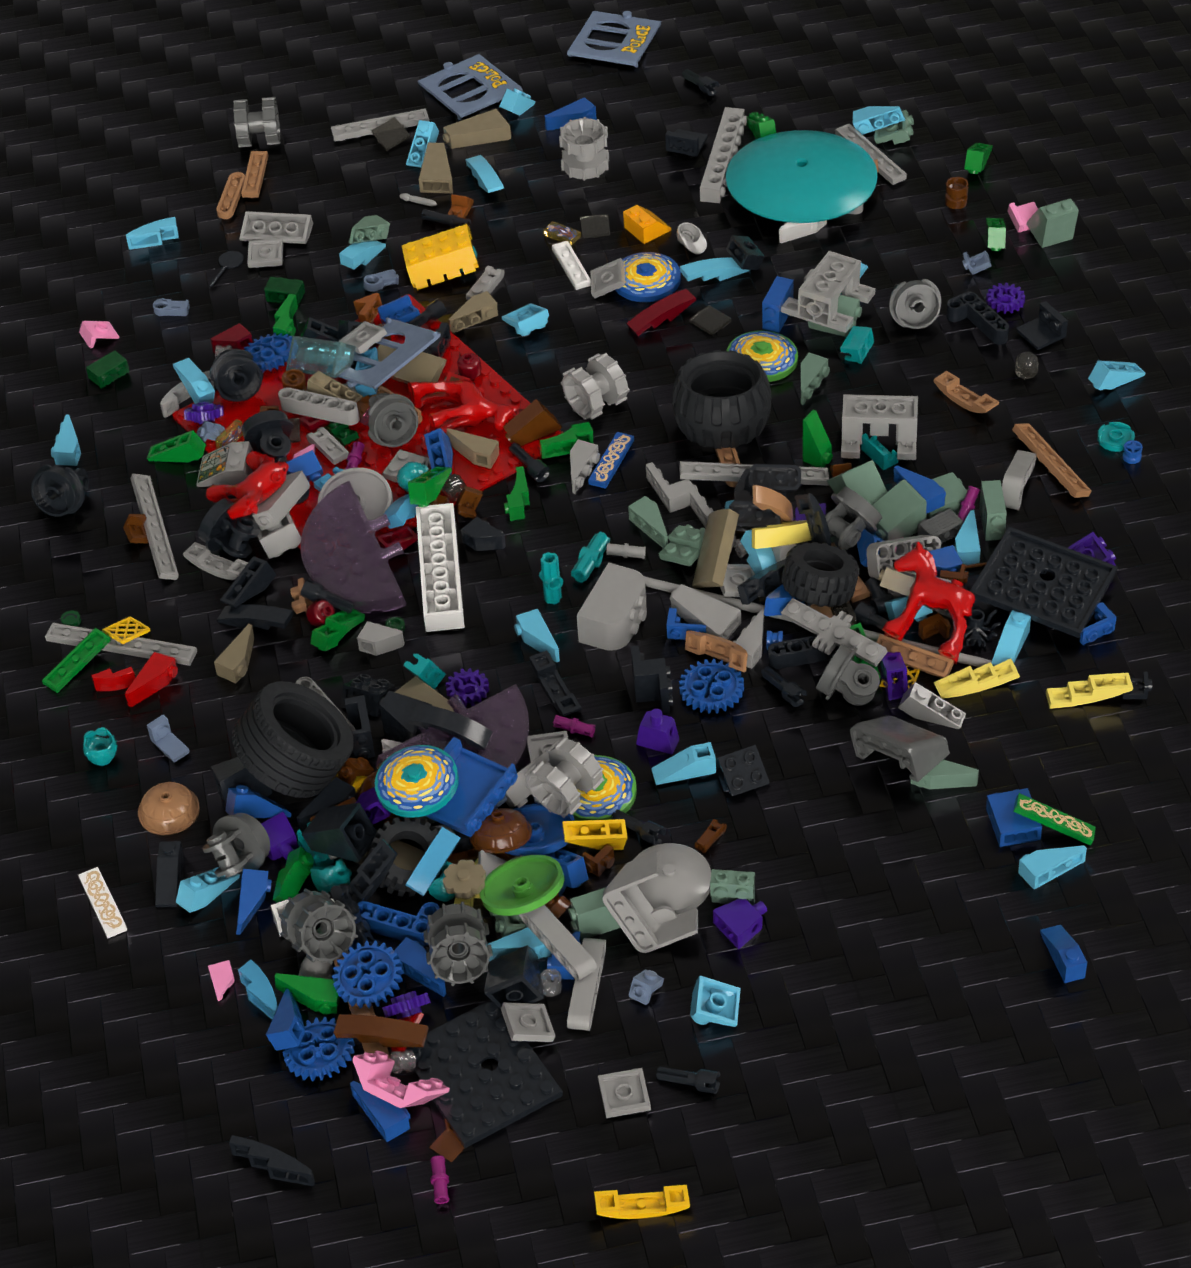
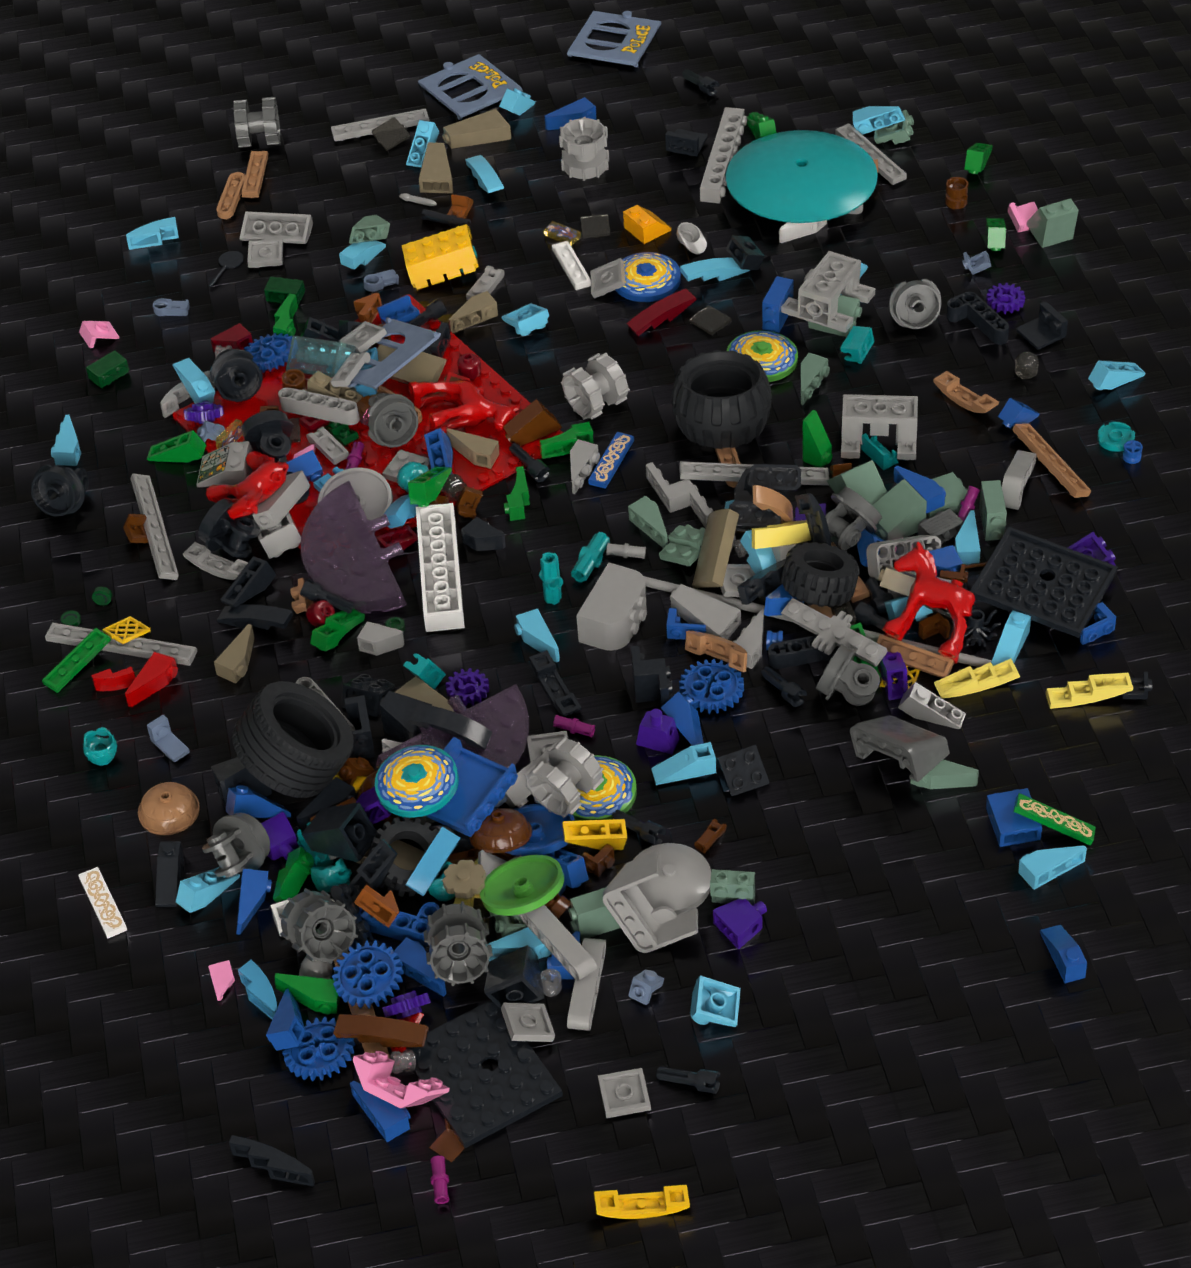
none -> dark green tile [92,587,112,606]
none -> light grey plate [330,352,370,387]
none -> dark orange slope [354,884,399,928]
none -> blue slope [661,691,704,746]
none -> blue slope [998,398,1040,429]

